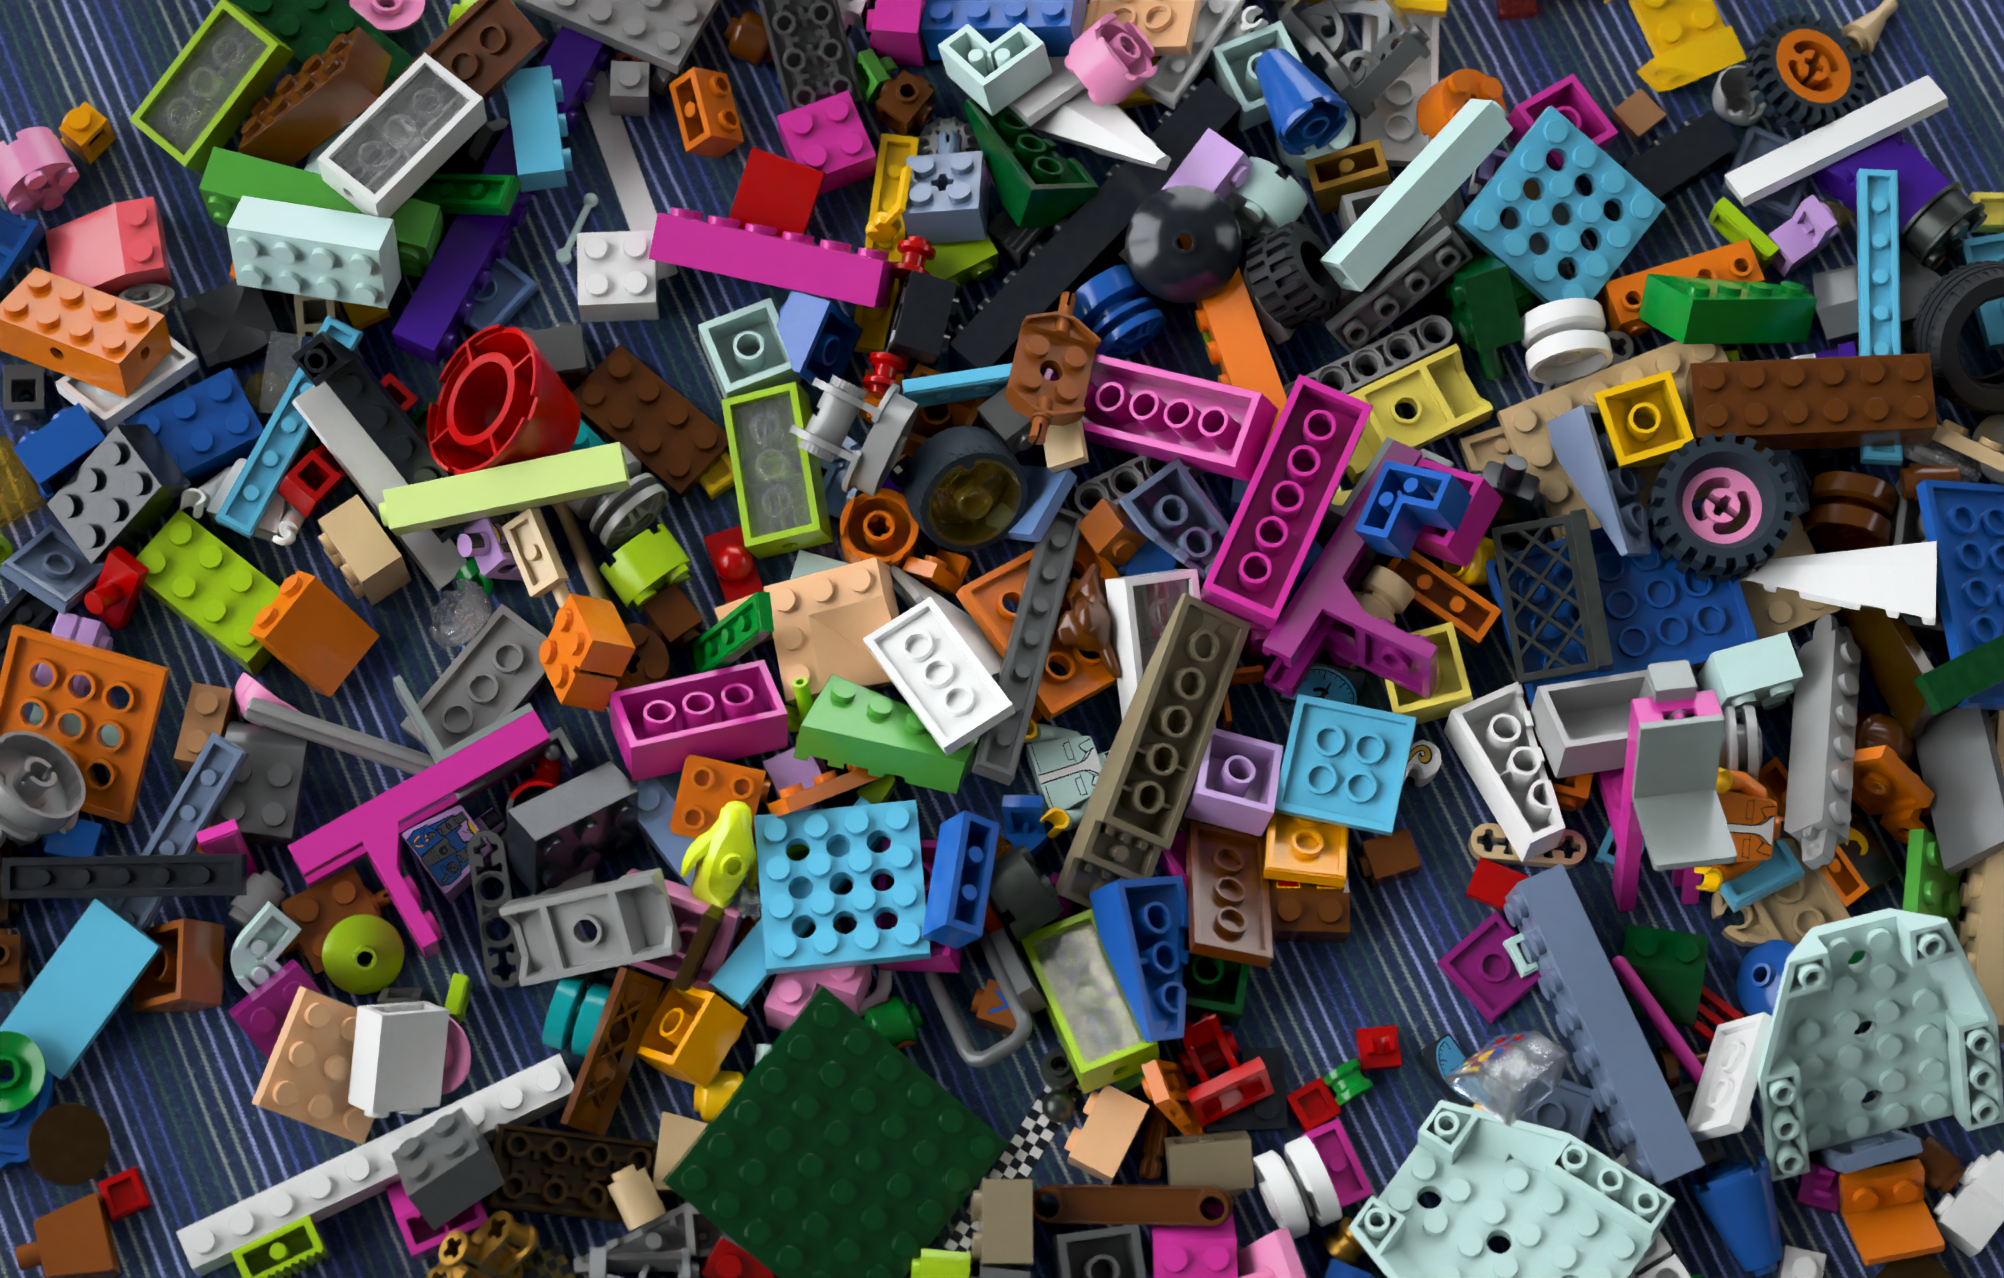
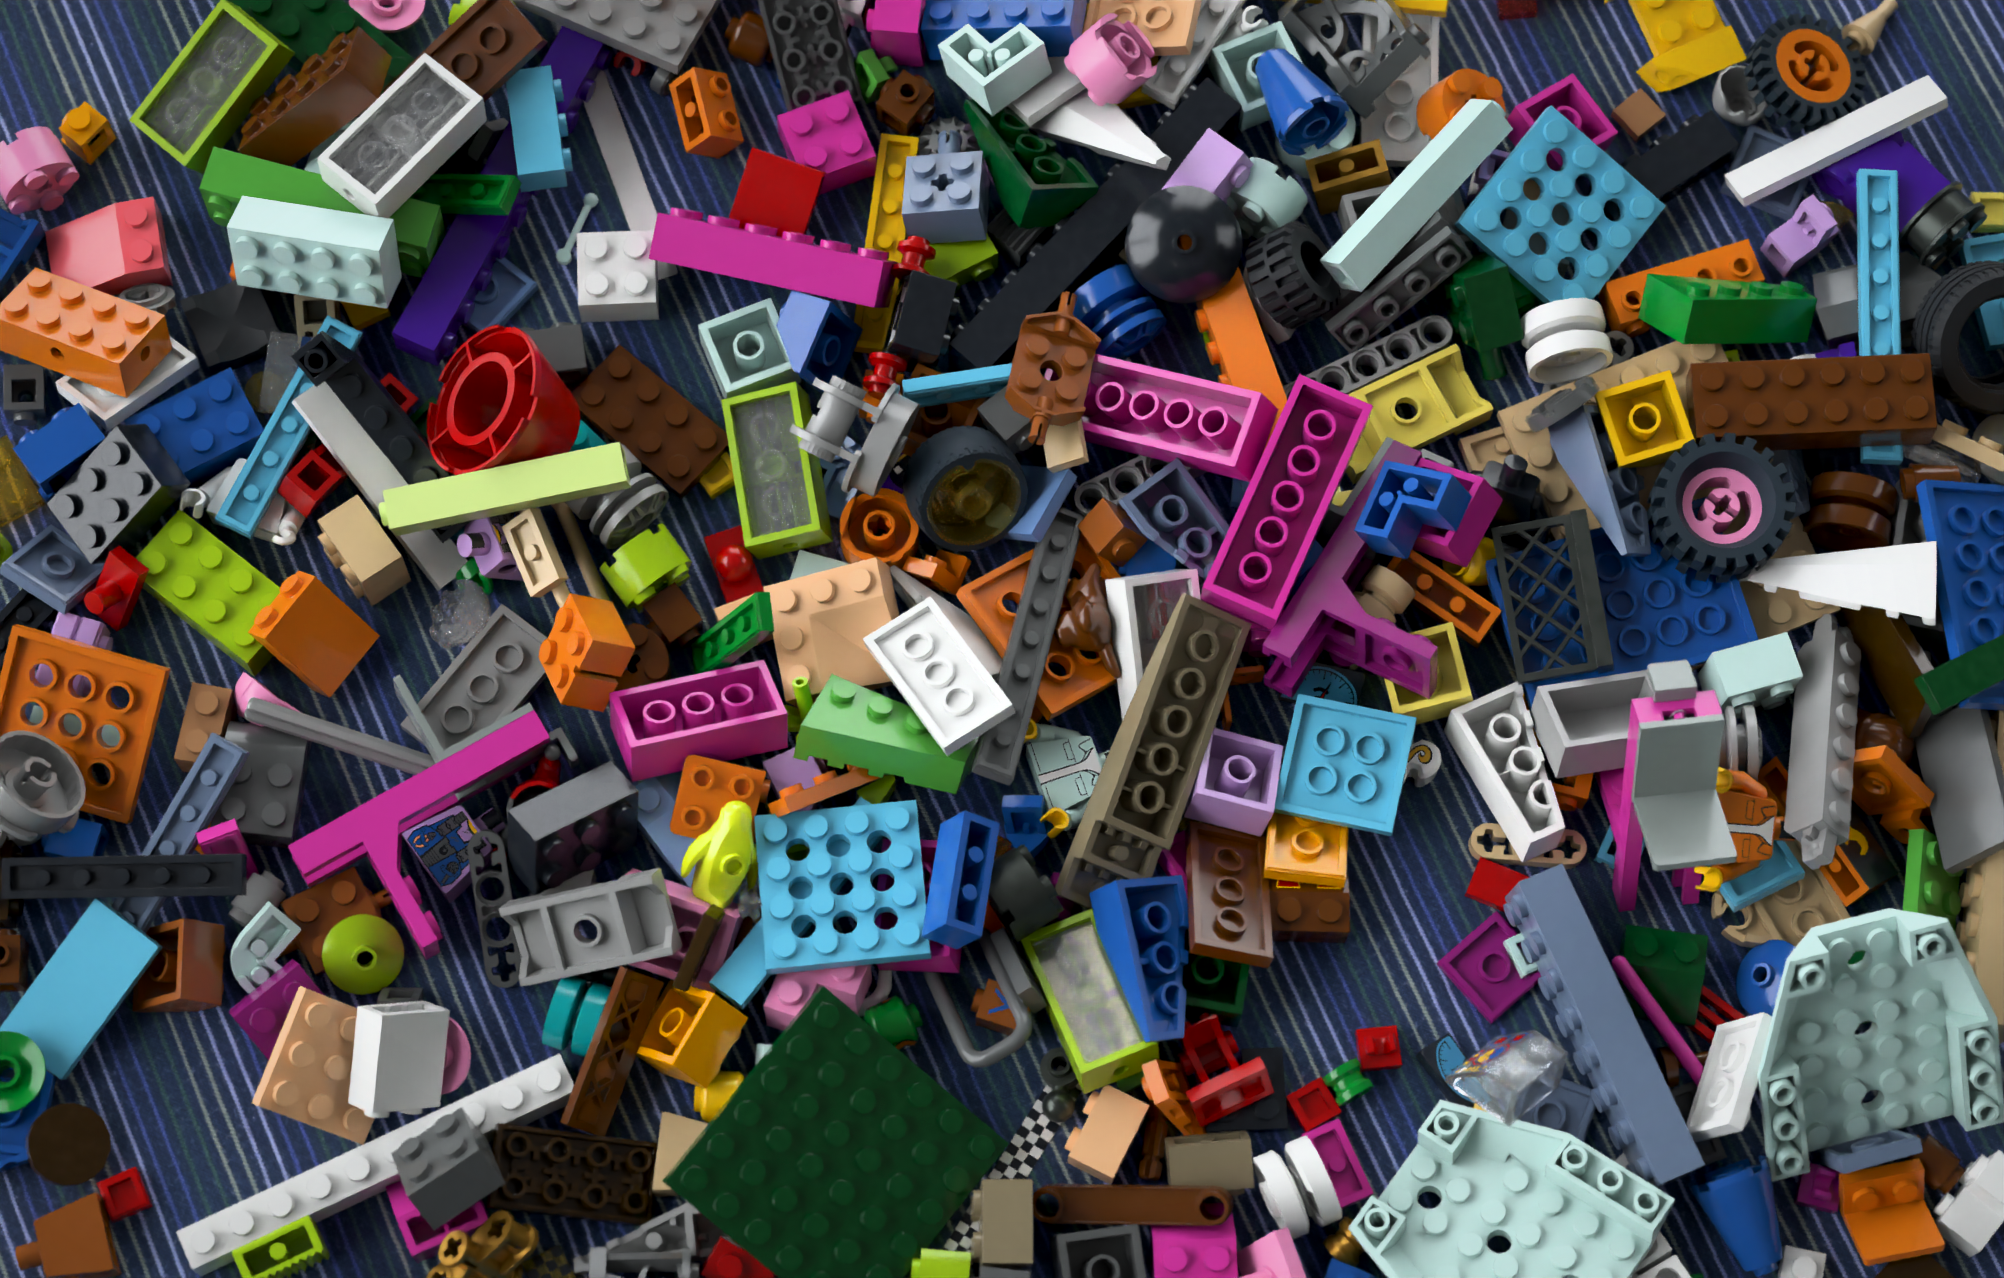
lime tile [444,973,473,1023] -> none
tan brick [607,1164,667,1231] -> none
light grey brick [610,61,650,116] -> none
yellow piece [865,165,912,242] -> none
reddish brown brick [1356,828,1422,889] -> none
lime tile [1707,196,1780,271] -> none
none -> dark grey tile [1525,376,1600,432]

